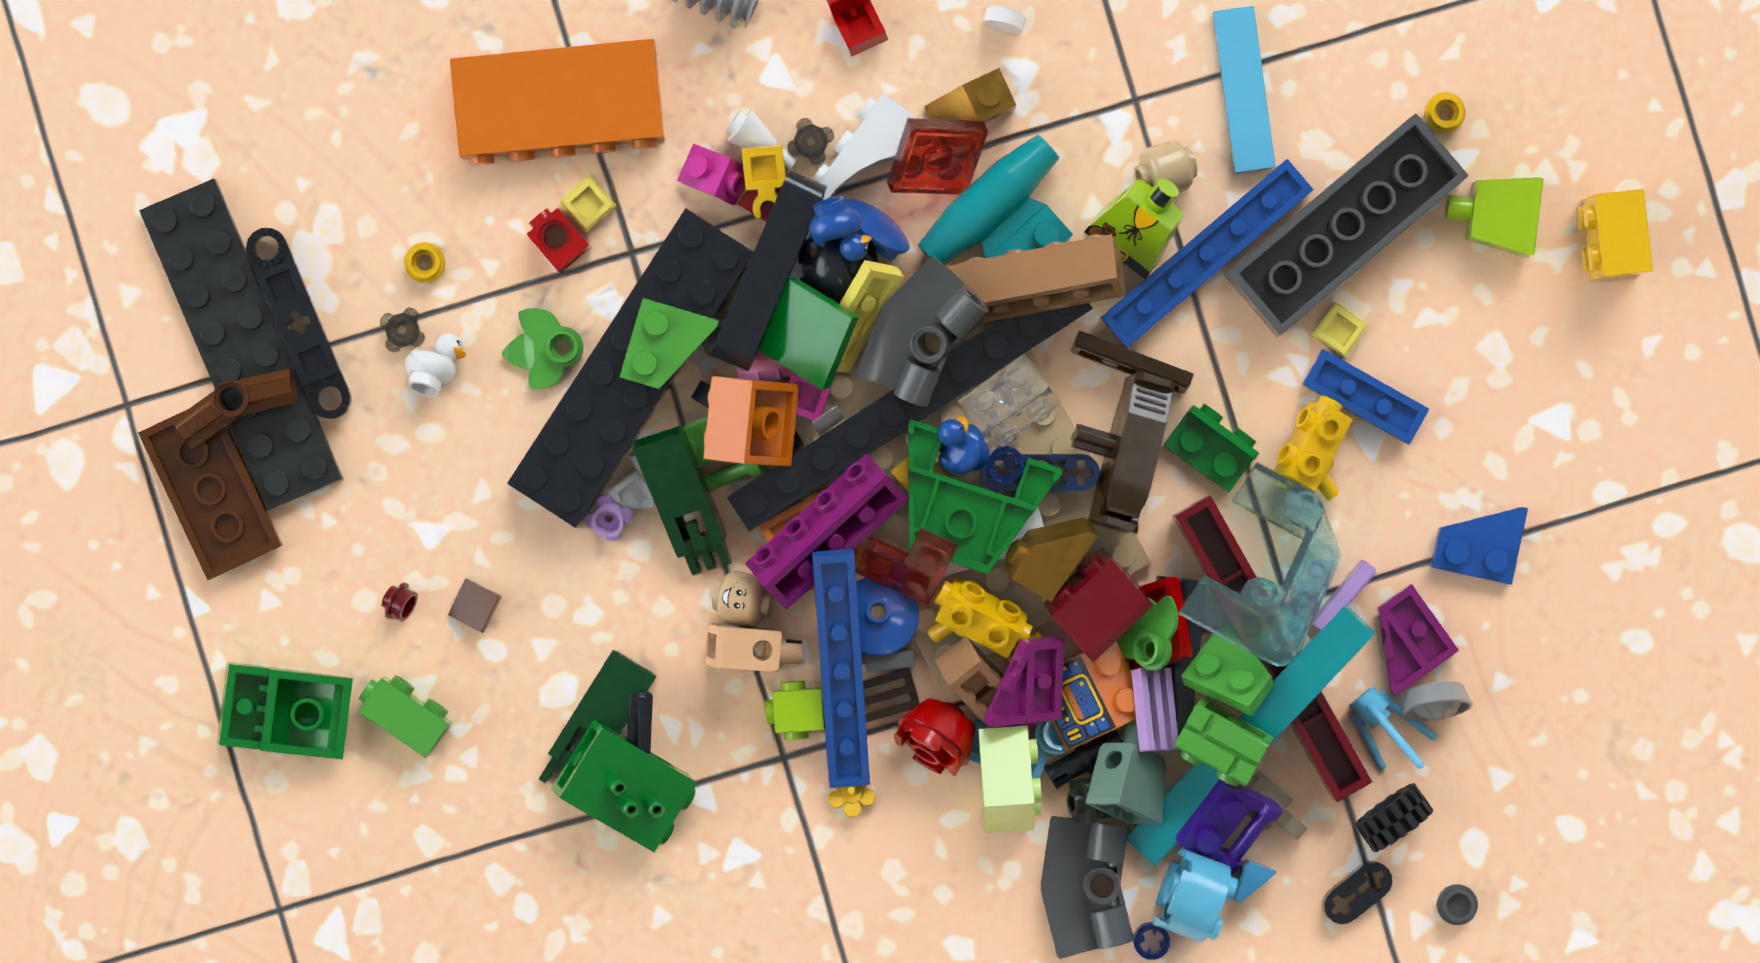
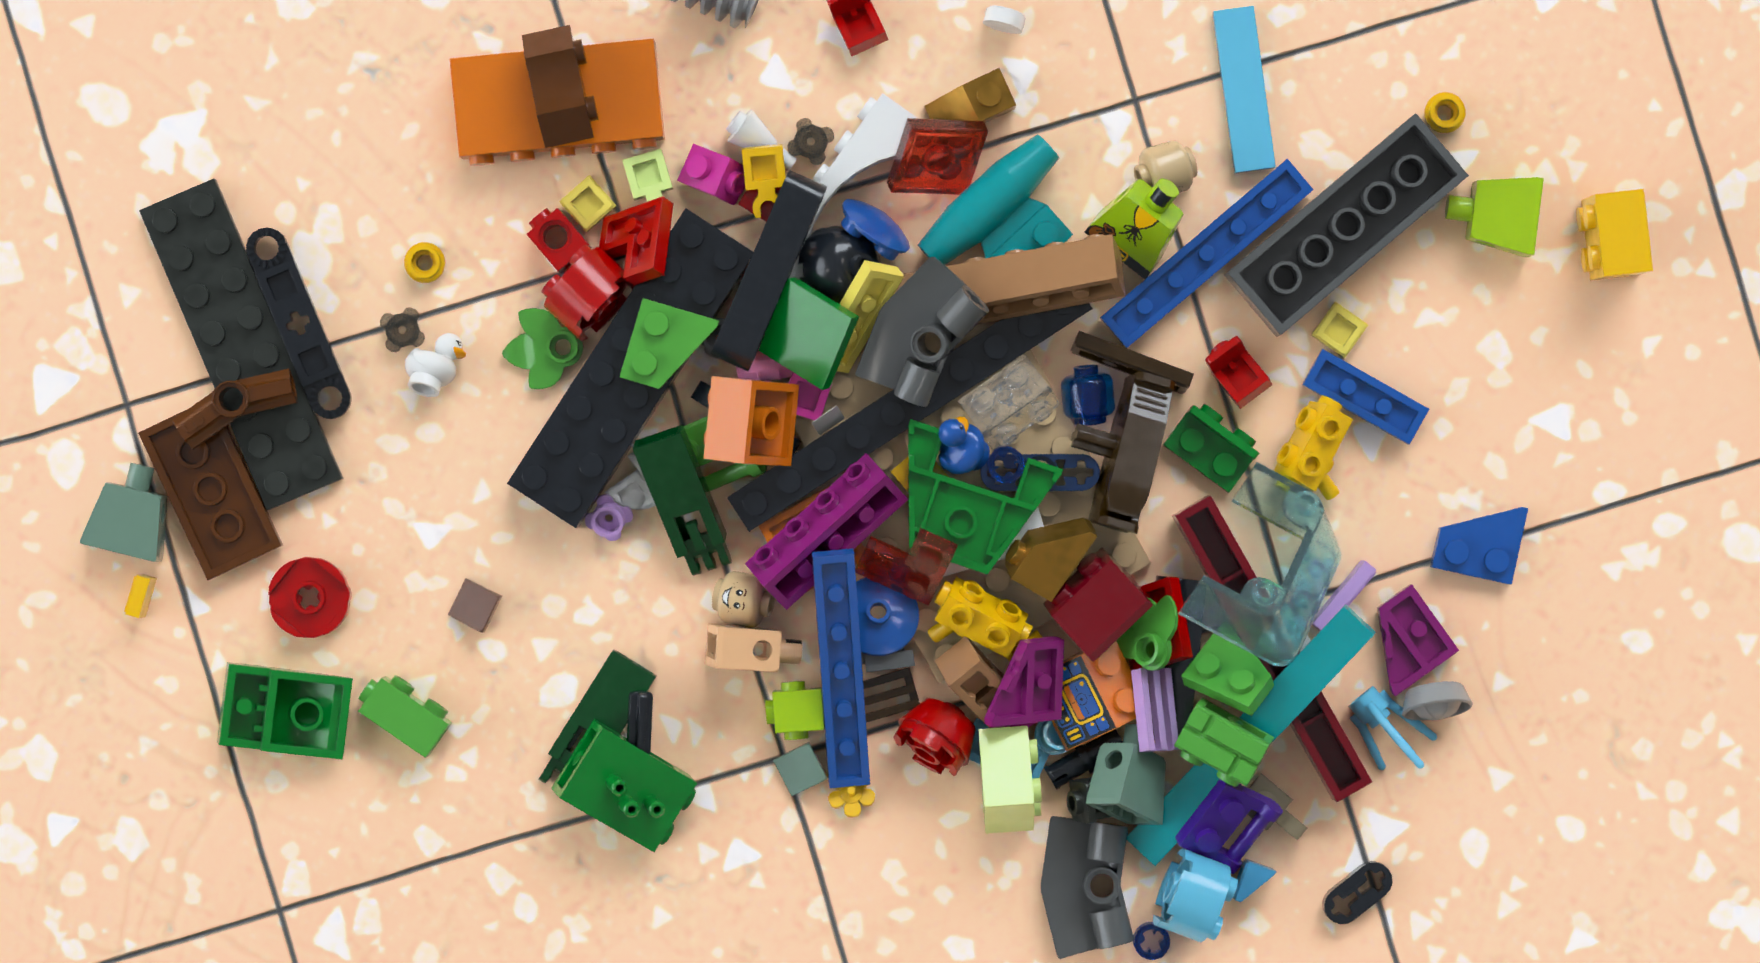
dark red plate [381,582,418,622] -> none
blue animal [809,196,872,262] -> none
black tyre [1354,783,1434,852] -> none
dark grey plate [1436,884,1478,925] -> none
none -> sand green torso [79,462,167,562]
none -> yellow tile [124,574,157,618]
none -> red plate [268,557,352,638]
none -> reddish brown brick [522,25,599,148]
none -> red brick [541,244,635,341]
none -> red plate [599,196,674,285]
none -> yellowish green plate [622,148,673,202]
none -> sand green slope [773,742,828,796]
none -> clear blue head [1061,364,1116,426]
none -> red bracket [1205,336,1273,409]

